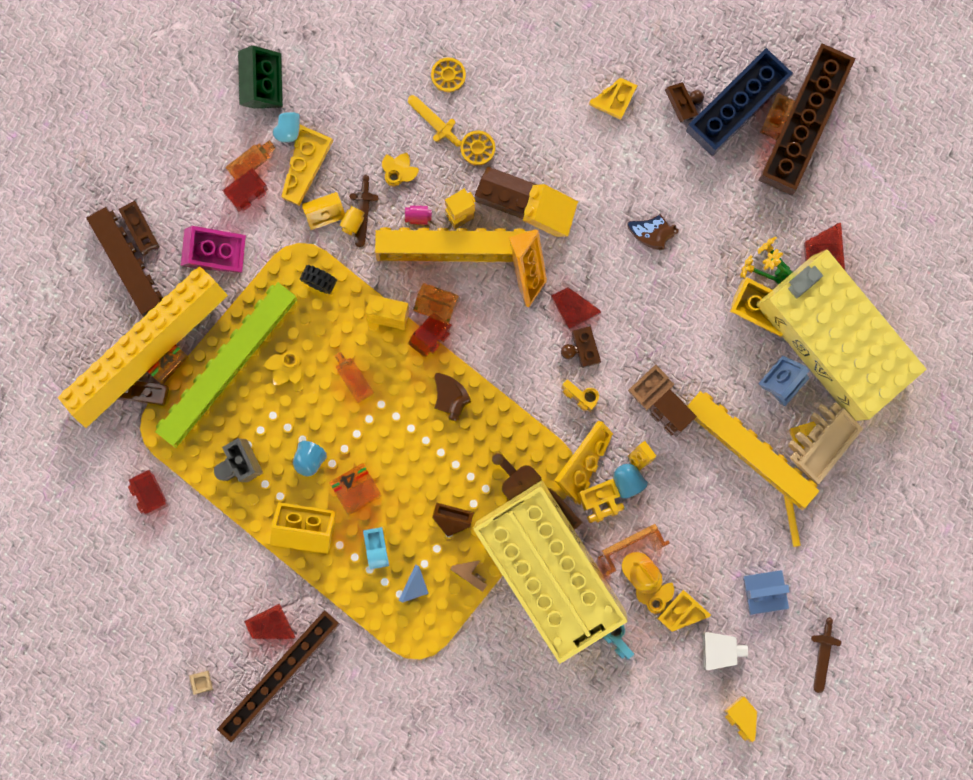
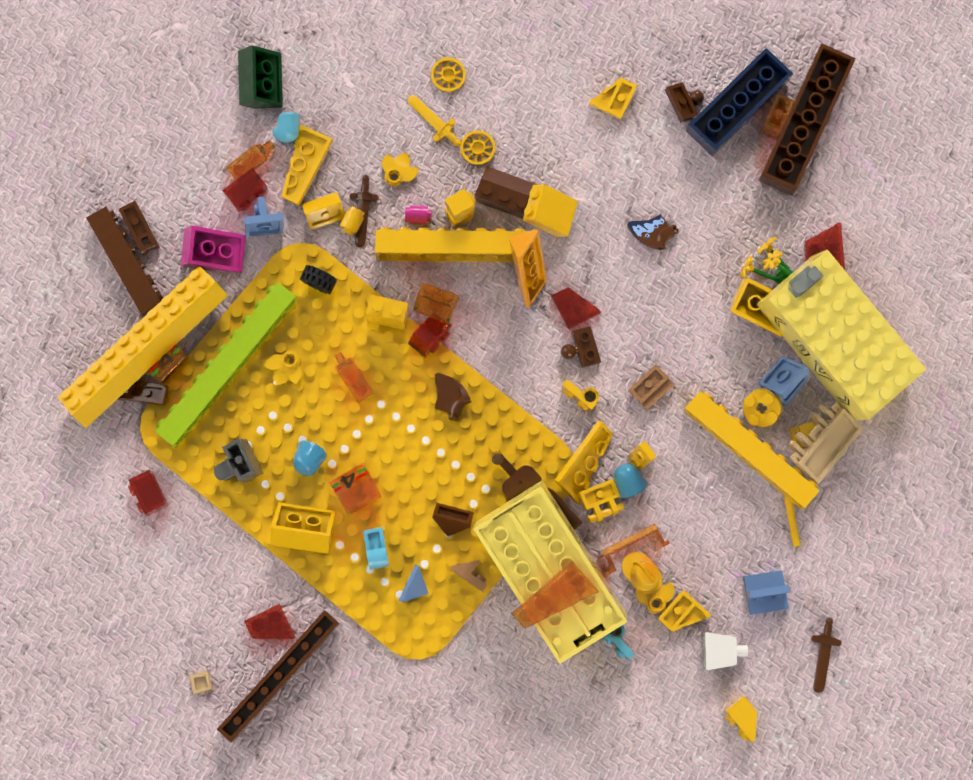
reddish brown brick [650,389,697,437] -> none
none -> medium blue bracket [244,197,284,238]
none -> clear orange wing [511,561,599,629]
none -> yellow plate [743,388,782,427]

